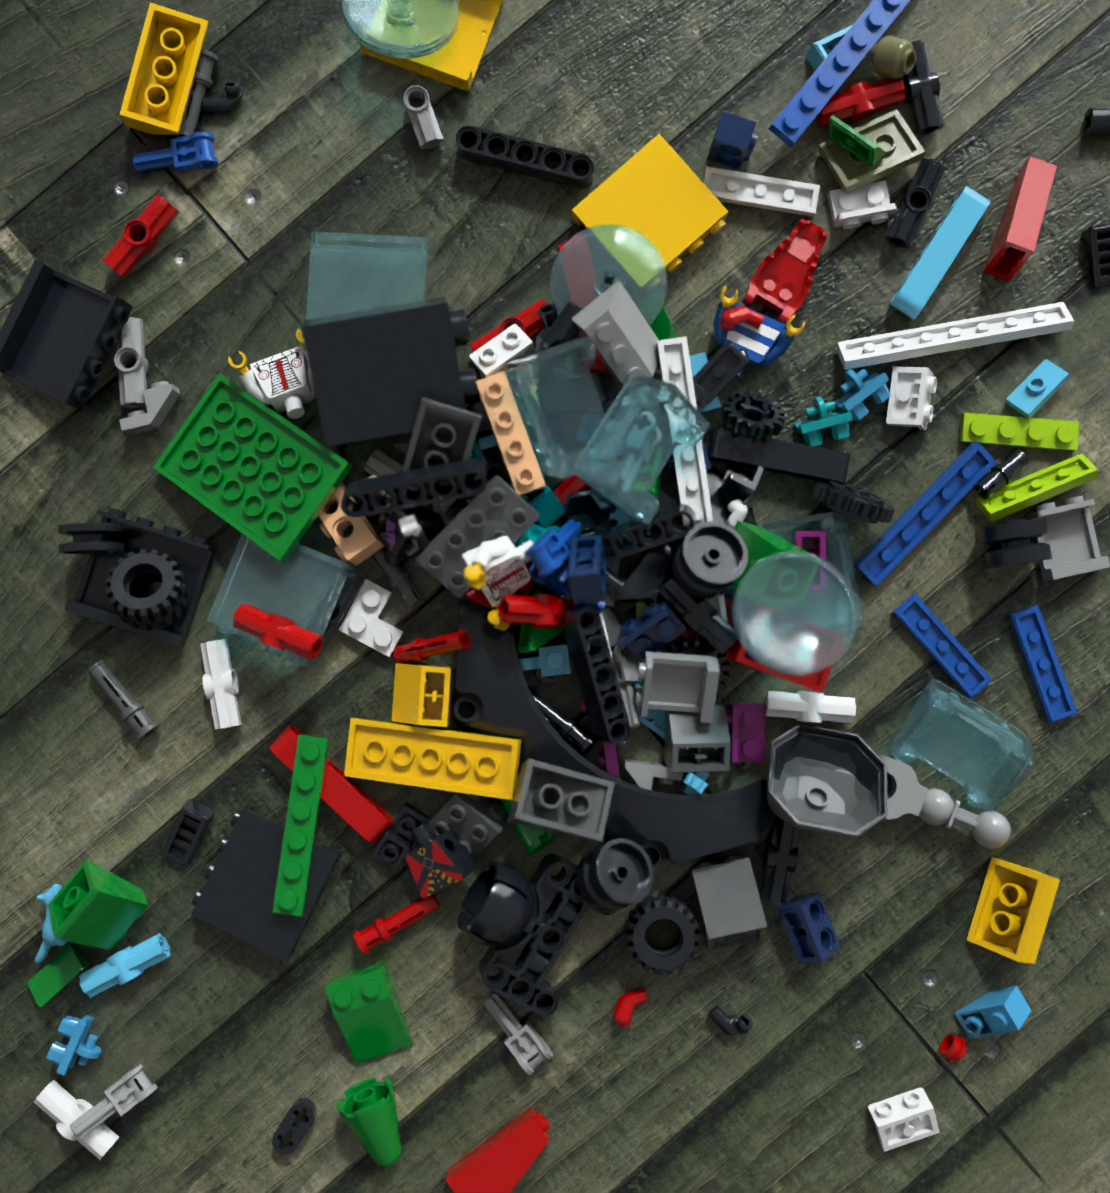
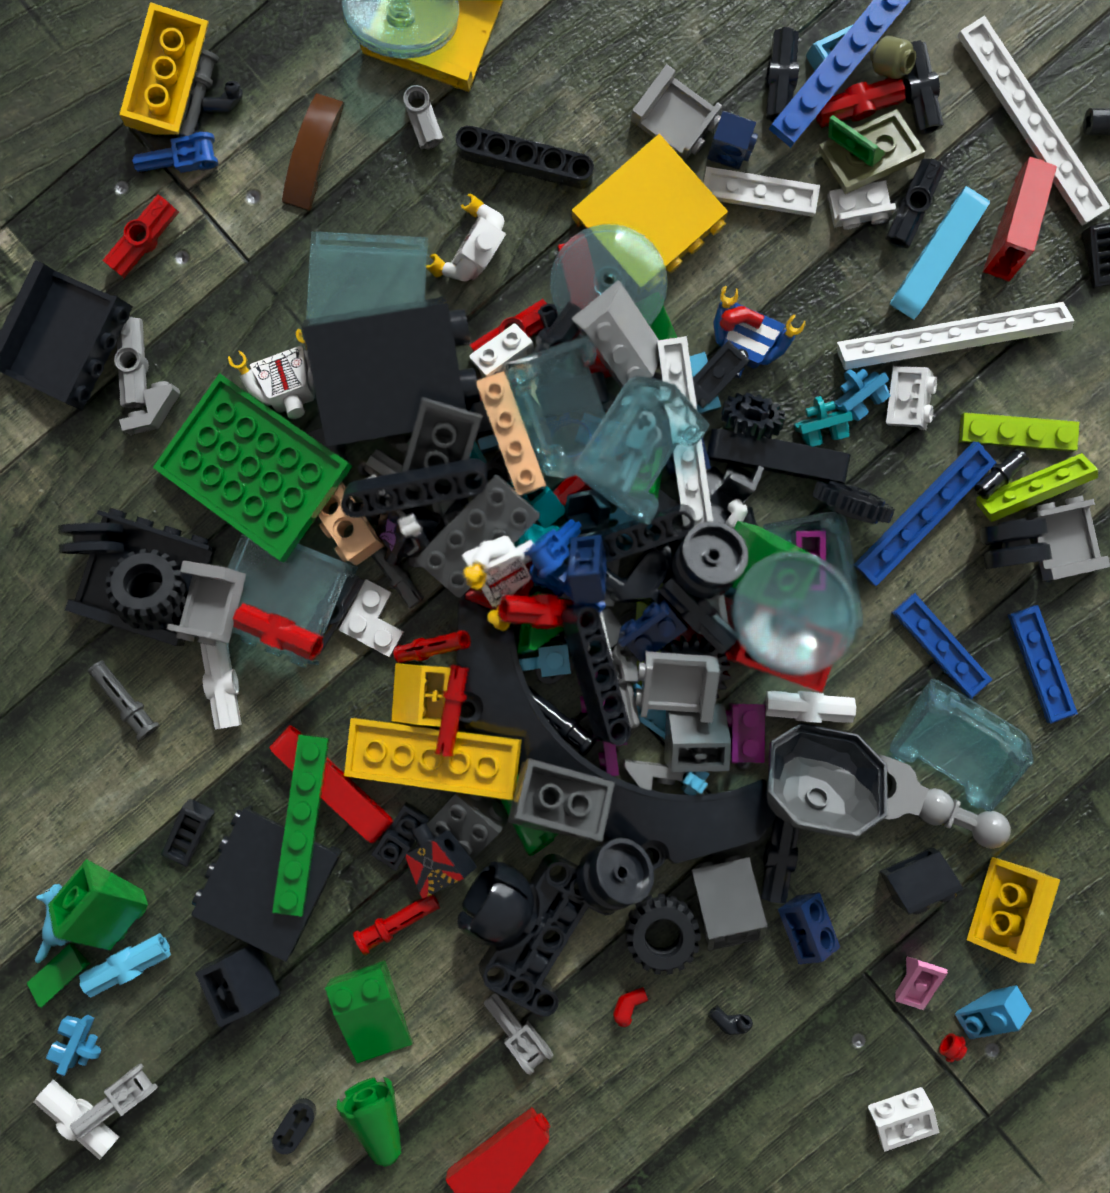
red animal [742,219,828,326] -> none
medium azure plate [1006,359,1069,419] -> none
none -> light grey panel [167,561,246,646]
none -> black slope [195,944,281,1028]
none -> reddish brown slope [282,93,344,211]
none -> white torso [425,194,506,281]
none -> red pin [434,665,469,757]
none -> light grey panel [631,64,722,161]
none -> black piece [766,27,799,122]
none -> black slope [880,847,963,915]
none -> bright pink slope [895,956,947,1010]
none -> white plate [957,16,1110,226]

